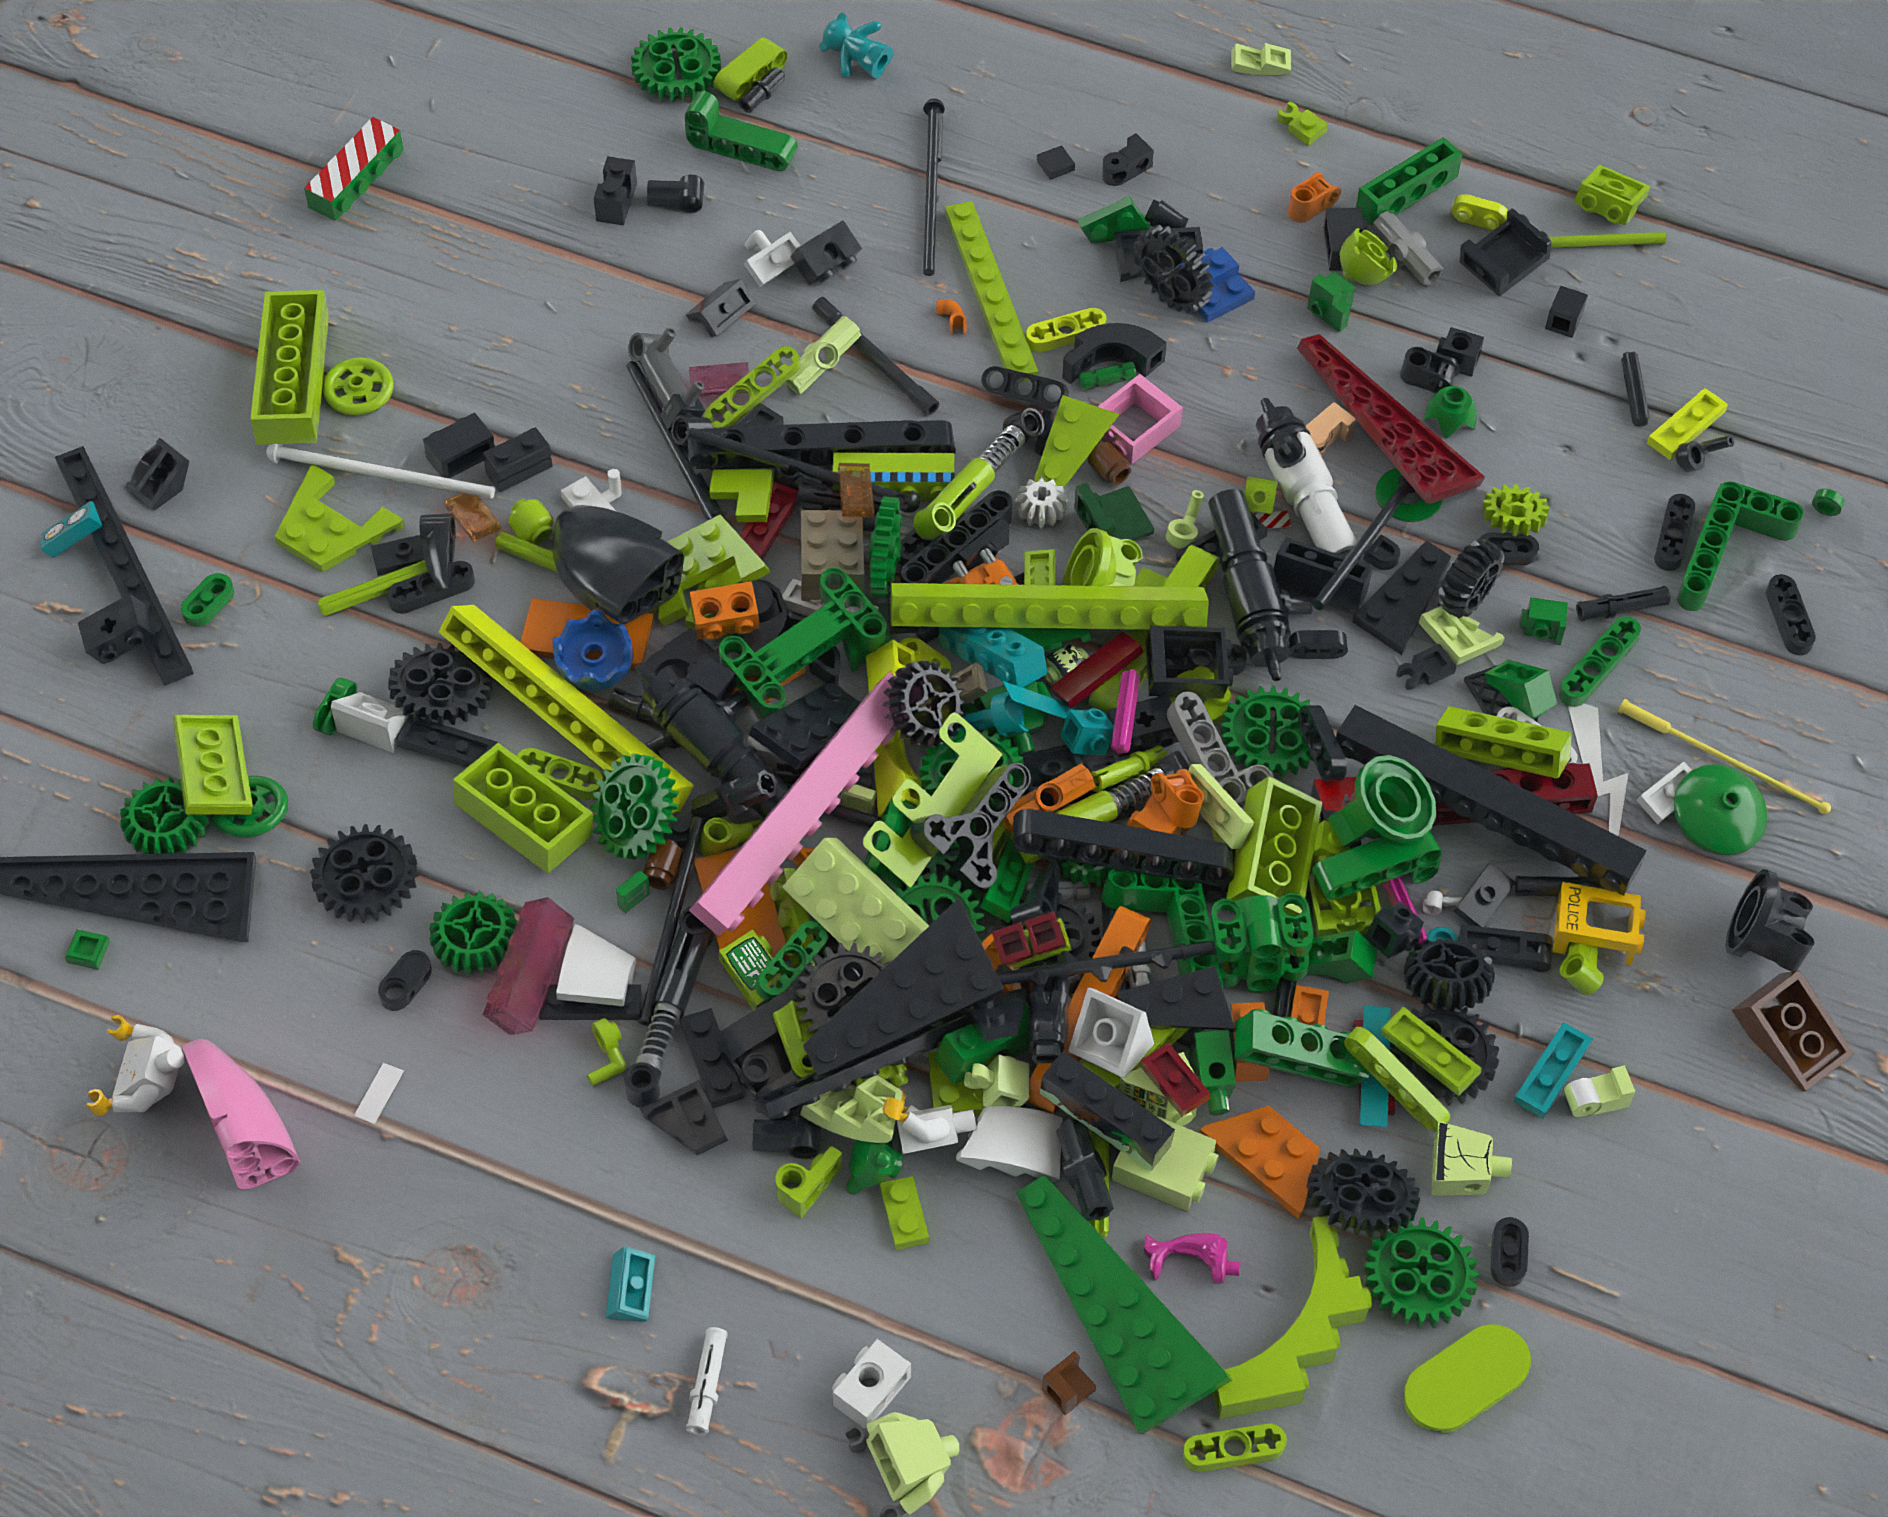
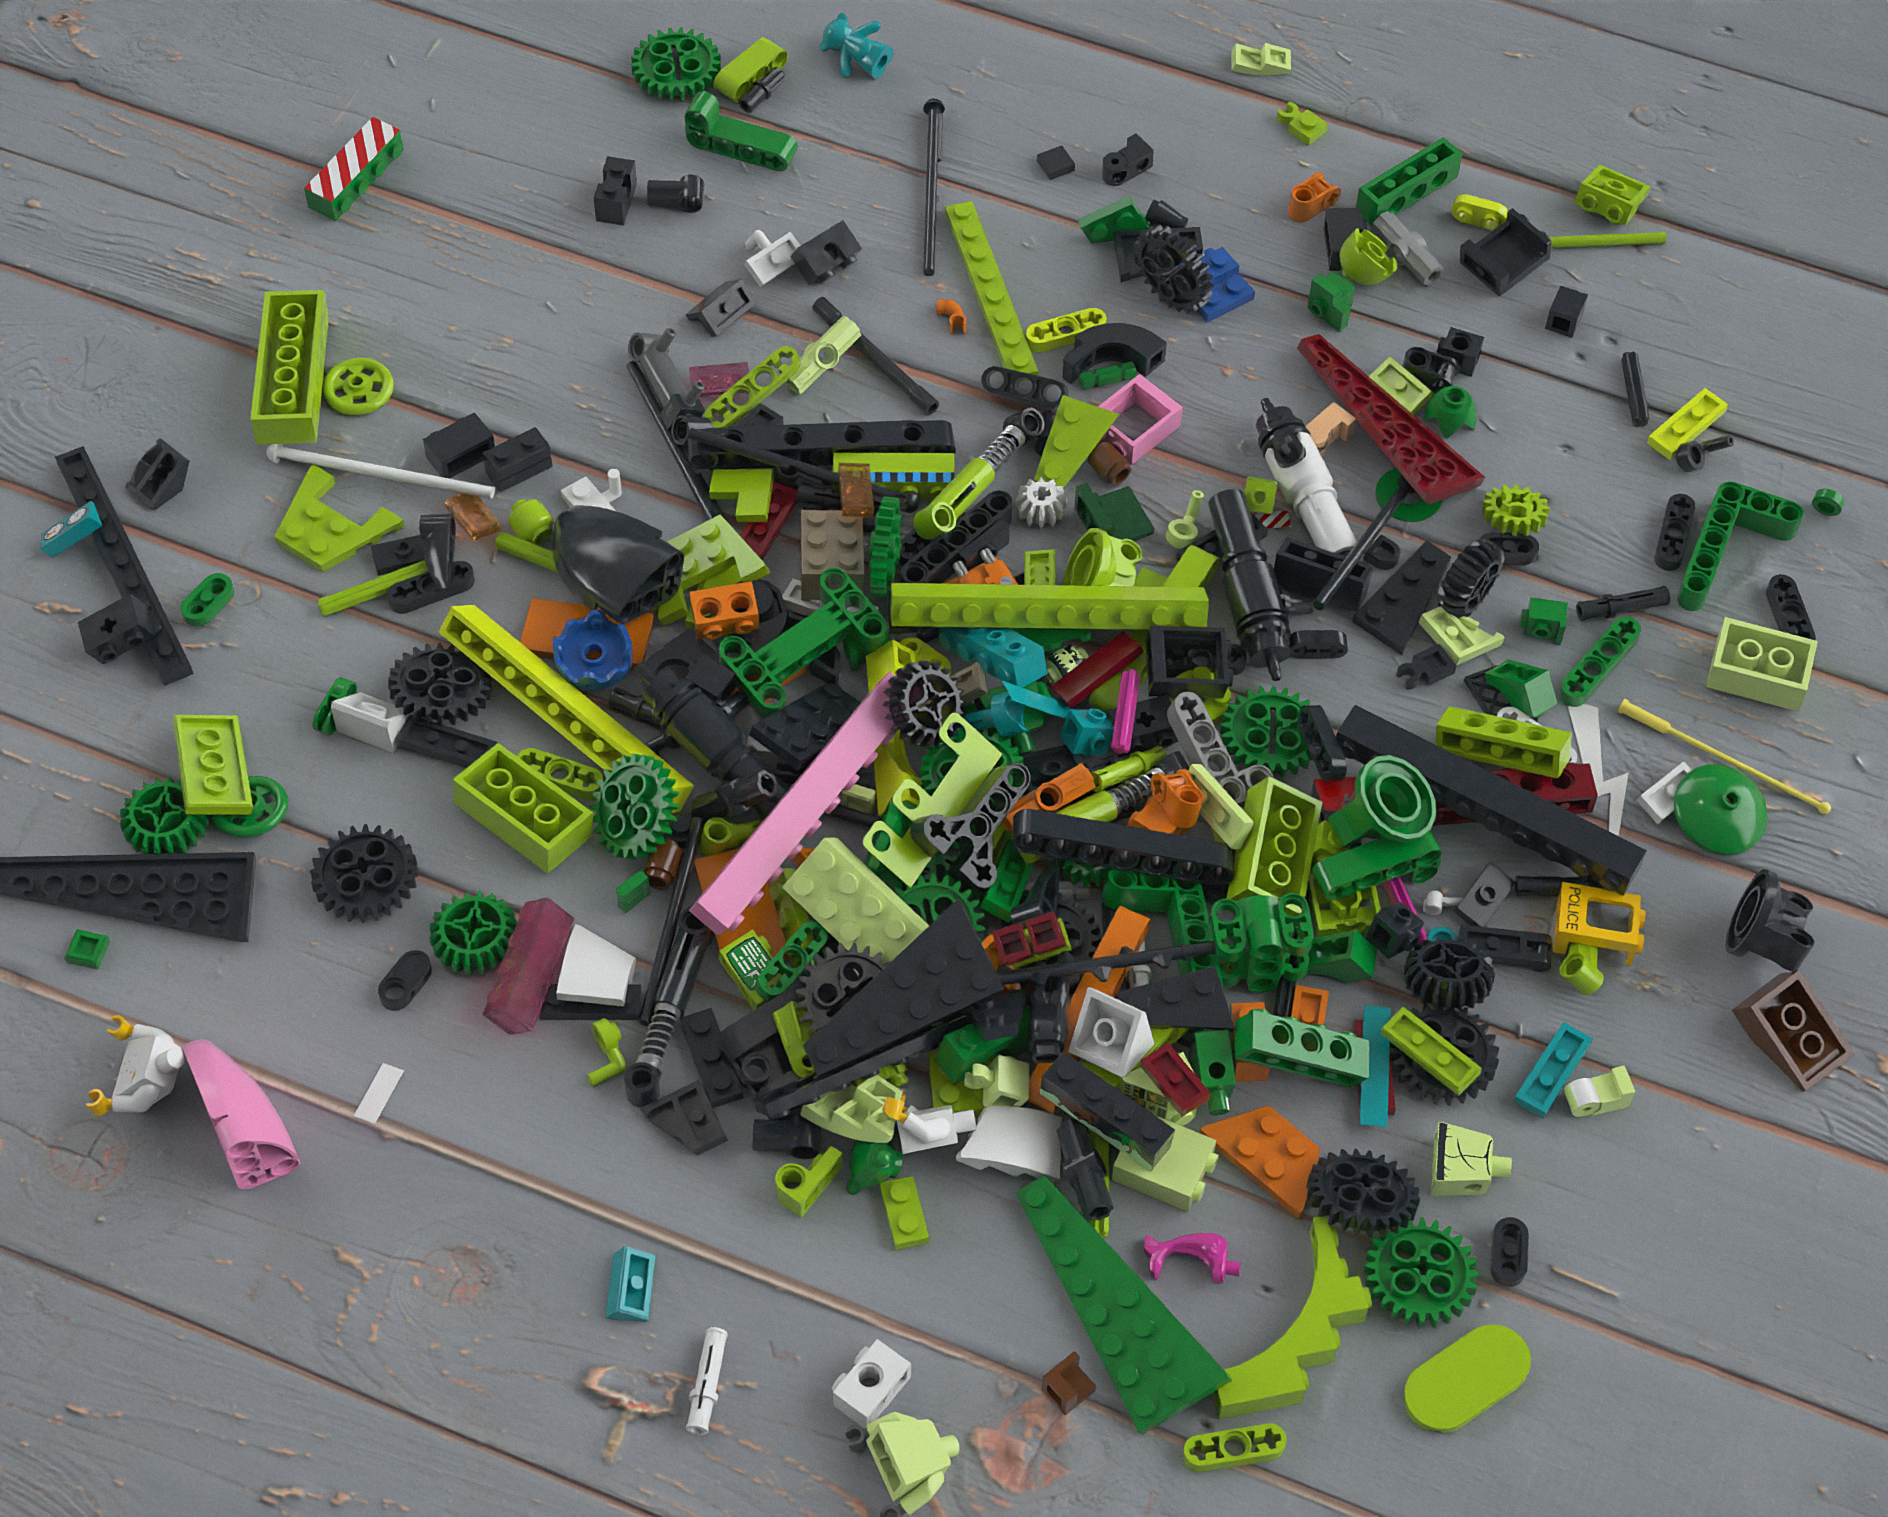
lime beam [1344,1027,1450,1133] -> none
none -> lime plate [1369,356,1433,415]
none -> yellowish green brick [1706,617,1818,711]

